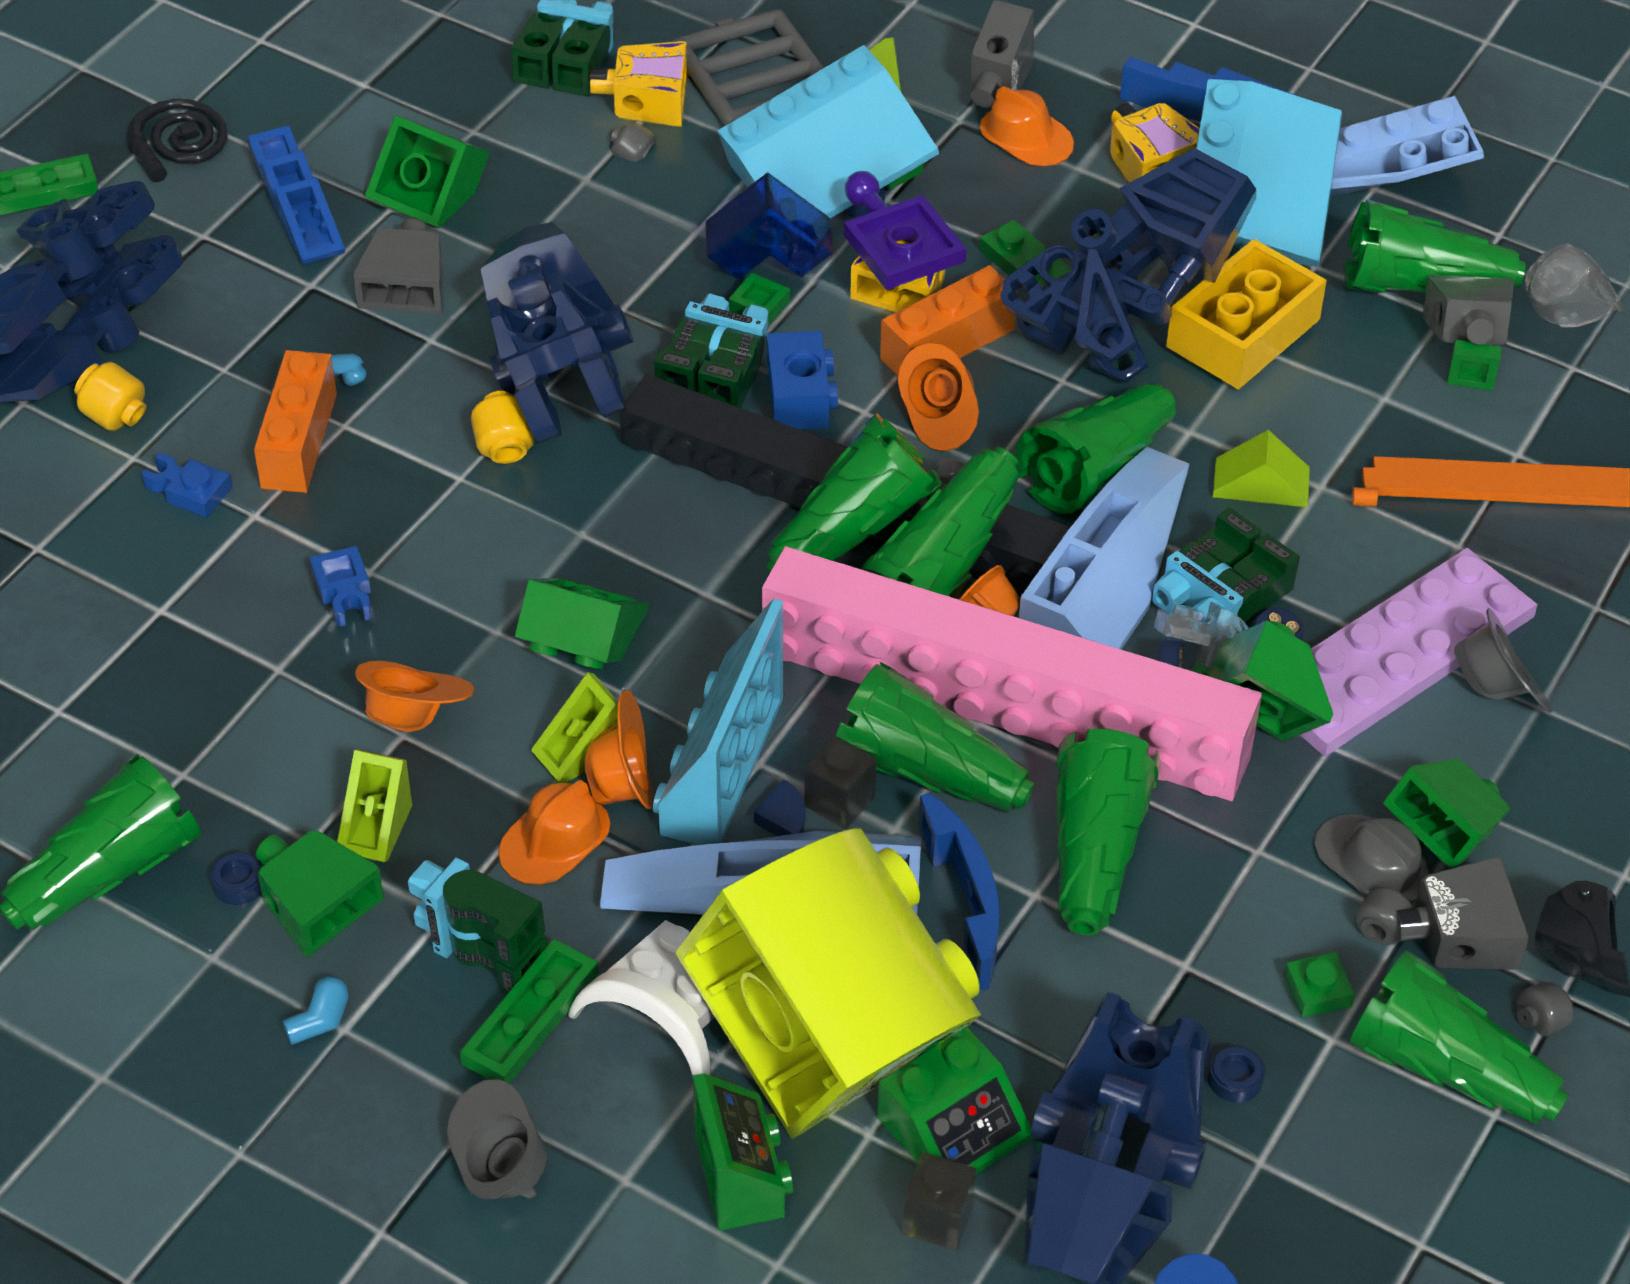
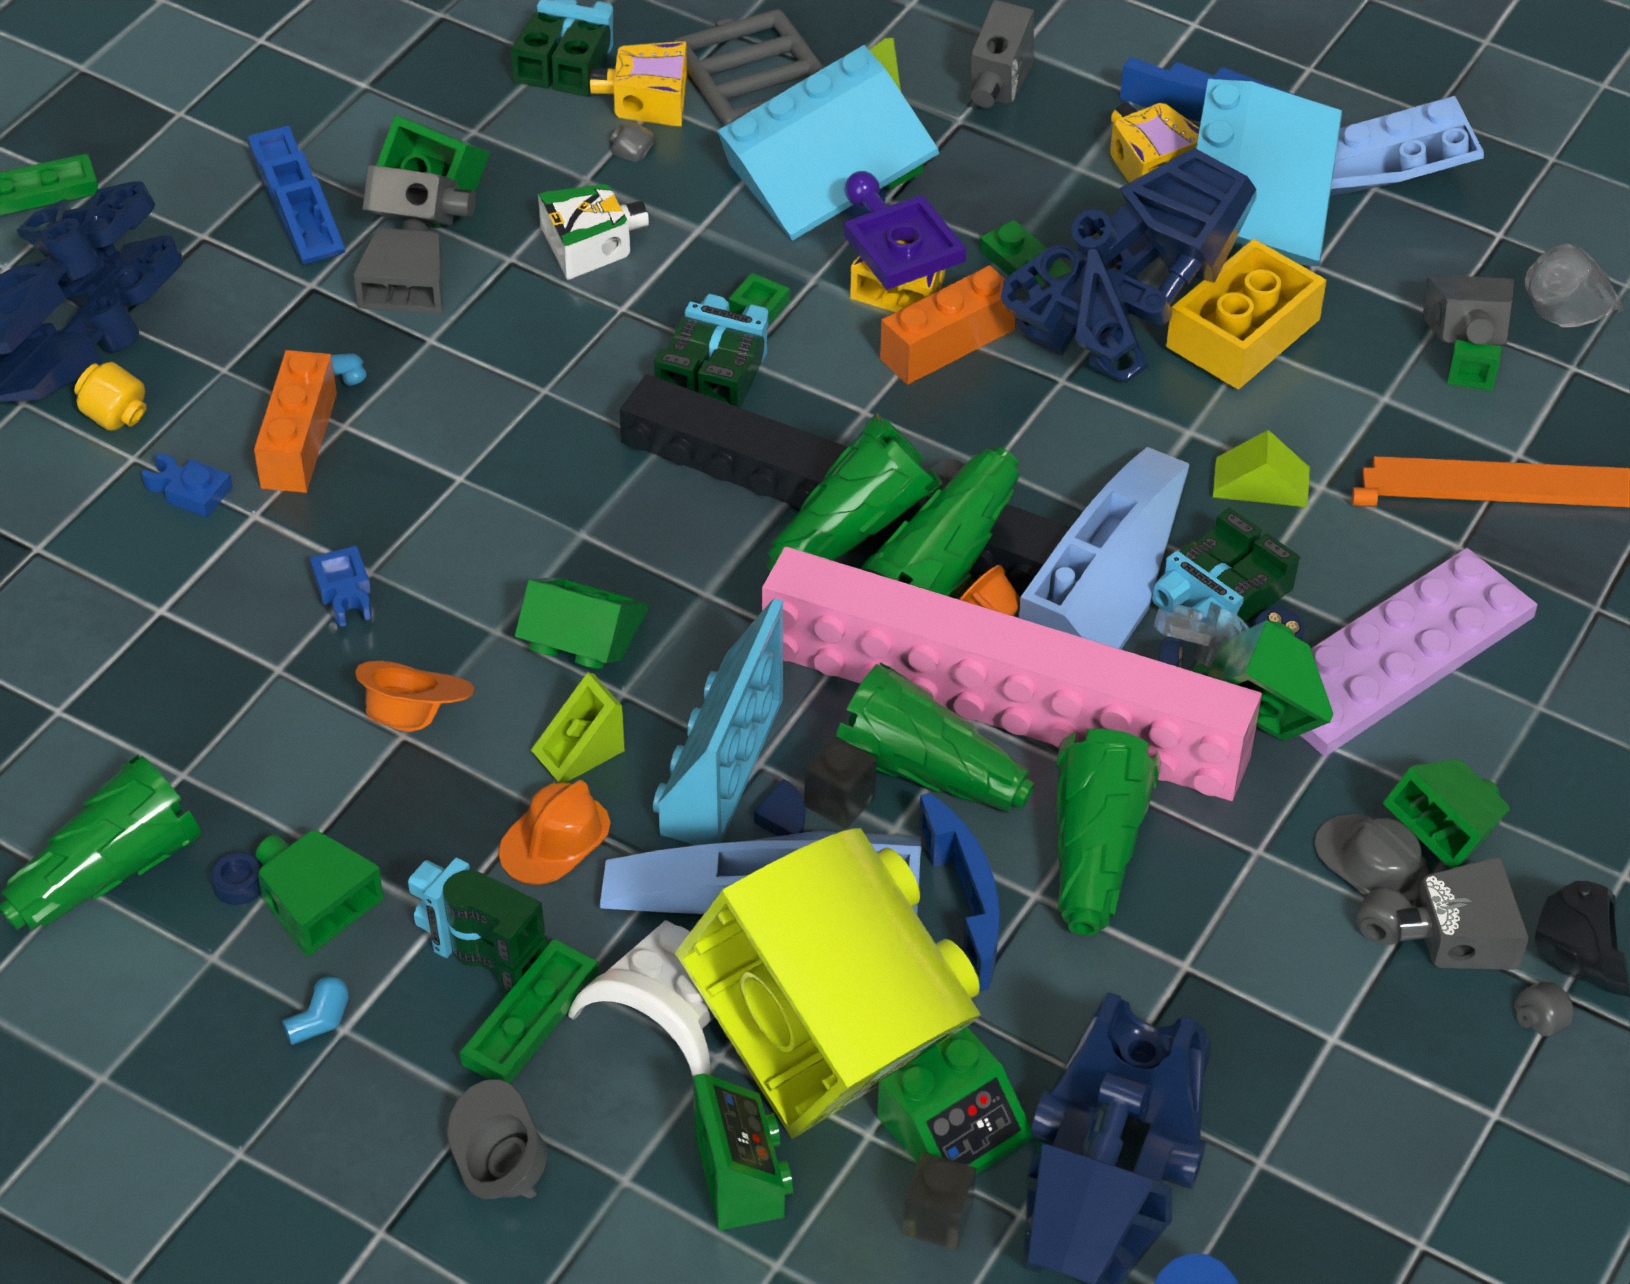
black piece [127,98,228,182] -> none
lime slope [337,749,412,862] -> none
yellow head [471,391,535,464] -> none
dark blue piece [480,222,634,443] -> none
orange piece [585,690,654,809] -> none
clear blue brick [705,172,833,279] -> none
blue brick [767,331,838,430] -> none
orange piece [898,343,979,452] -> none
orange piece [980,86,1074,167] -> none
green cone [1015,383,1176,514] -> none
dark blue tile [1208,1046,1265,1103] -> none
green plate [1283,952,1355,1018] -> none
green cone [1344,200,1526,294] -> none
green cone [1349,950,1570,1125] -> none
dark grey piece [1454,608,1552,713] -> none
none -> dark grey torso [362,165,476,225]
none -> white torso [538,184,649,279]

